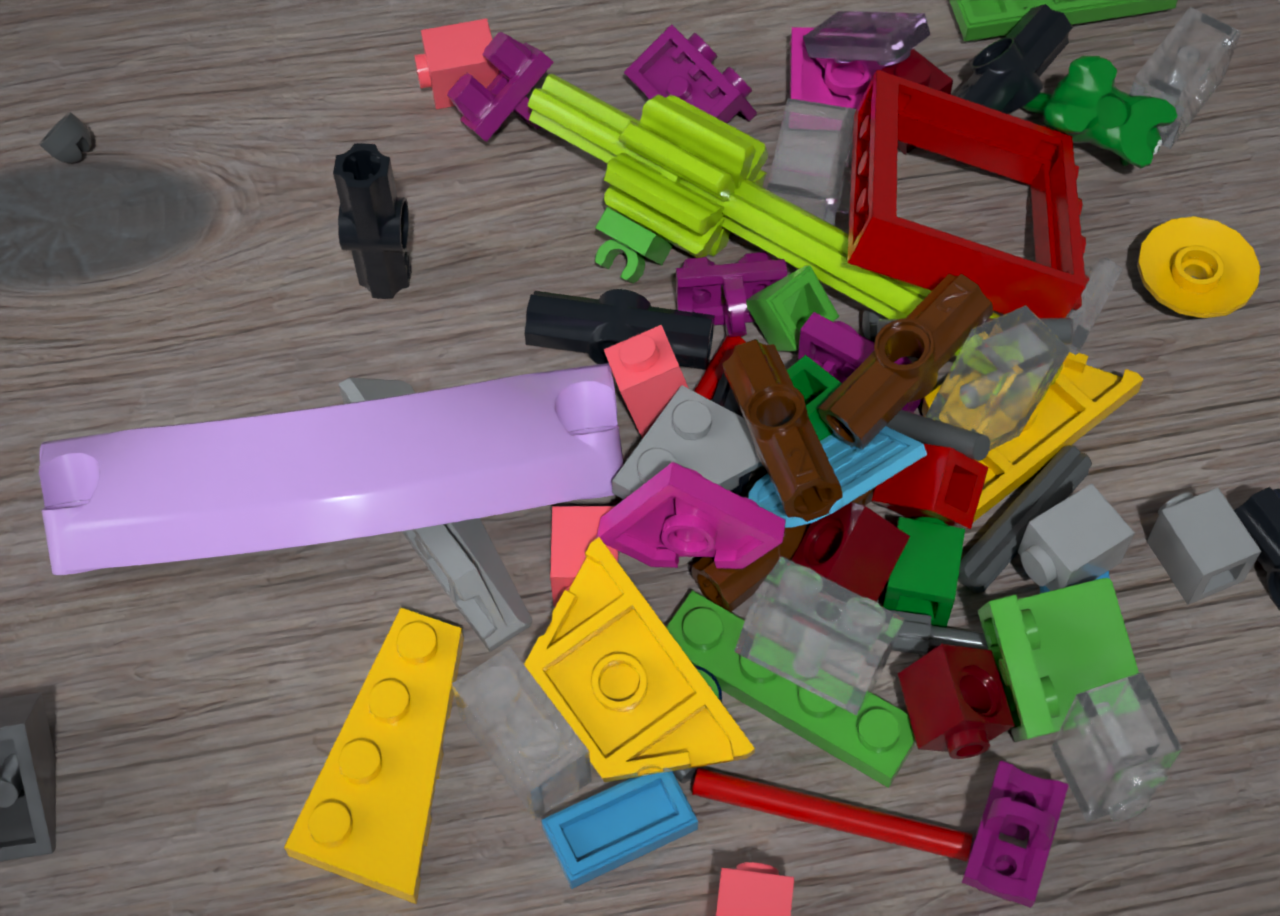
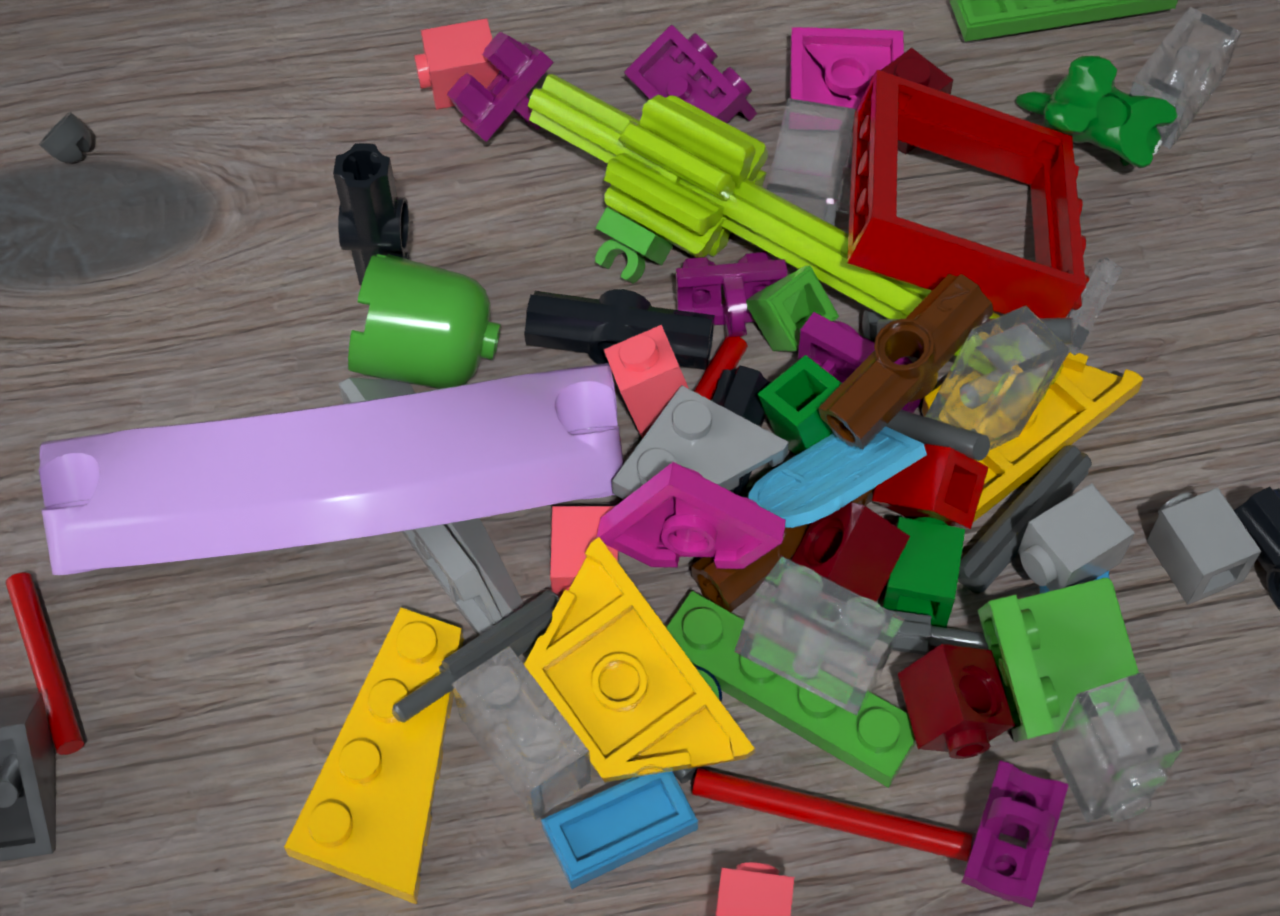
reddish brown piece [723,339,843,522] -> none
clear purple plate [803,11,931,66] -> none
black piece [954,4,1072,114] -> none
yellow dish [1137,216,1260,318] -> none
none -> red bar [5,572,84,755]
none -> bright green cylinder [348,254,501,389]
none -> dark grey axle [392,590,560,723]

